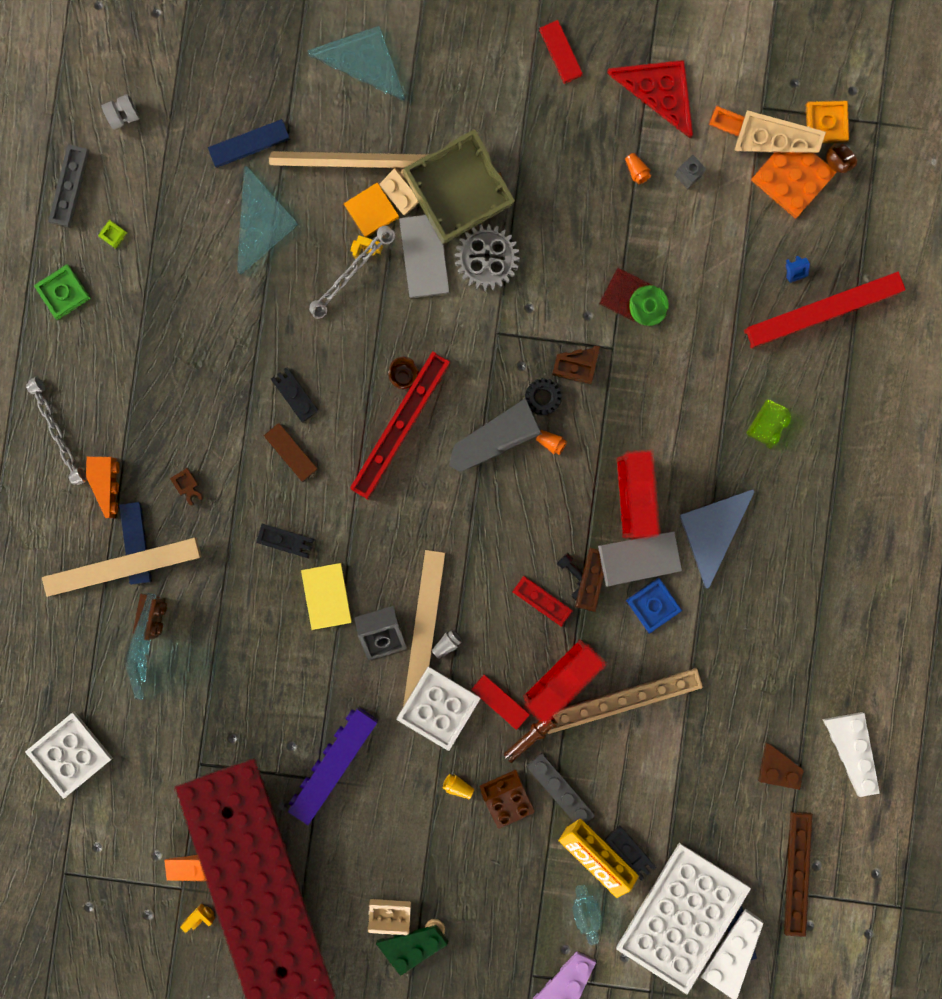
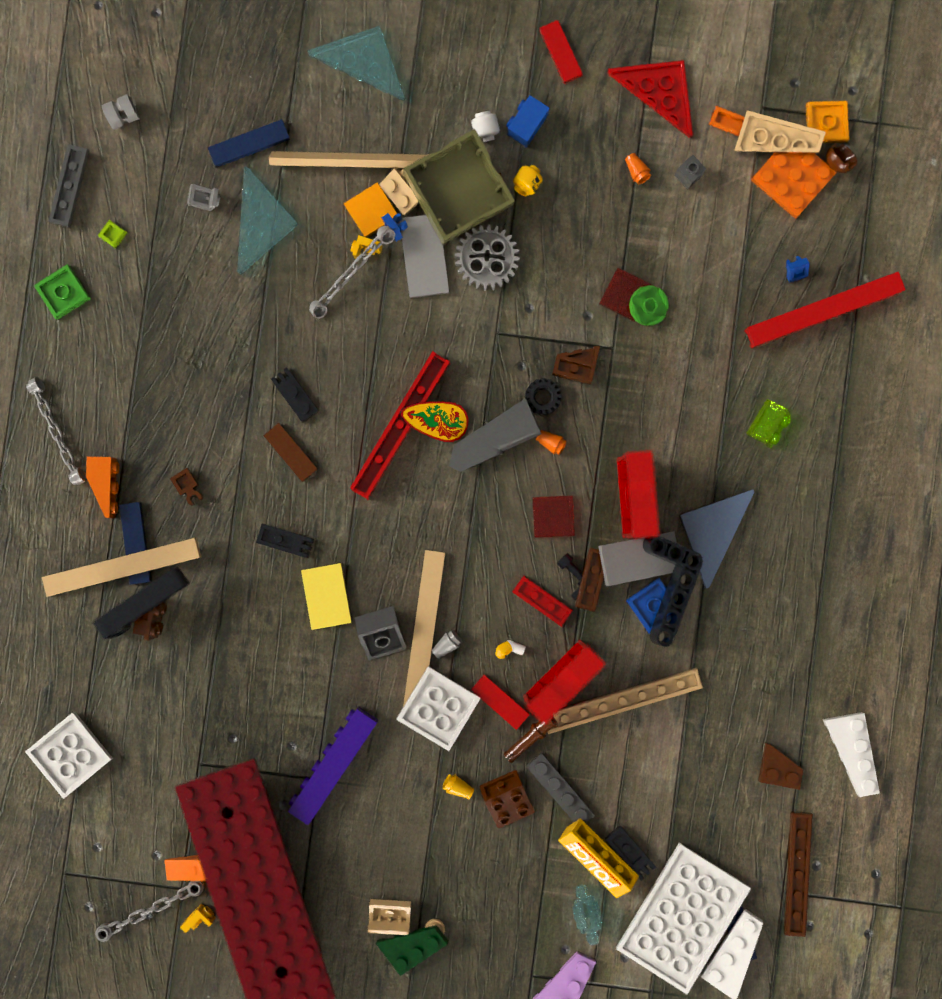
clear light blue tile [125,593,156,700] -> none
reddish brown hair [388,356,418,390] -> none
none -> black beam [92,566,190,640]
none -> light grey piece [95,881,205,942]
none -> light grey bracket [187,184,220,211]
none -> blue tile [381,213,408,242]
none -> shield [400,401,468,442]
none -> white head [472,111,500,142]
none -> arm [495,640,526,659]
none -> blue brick [506,95,550,147]
none -> yellow head [513,165,543,196]
none -> clear red tile [532,495,575,538]
none -> black beam [643,536,703,647]

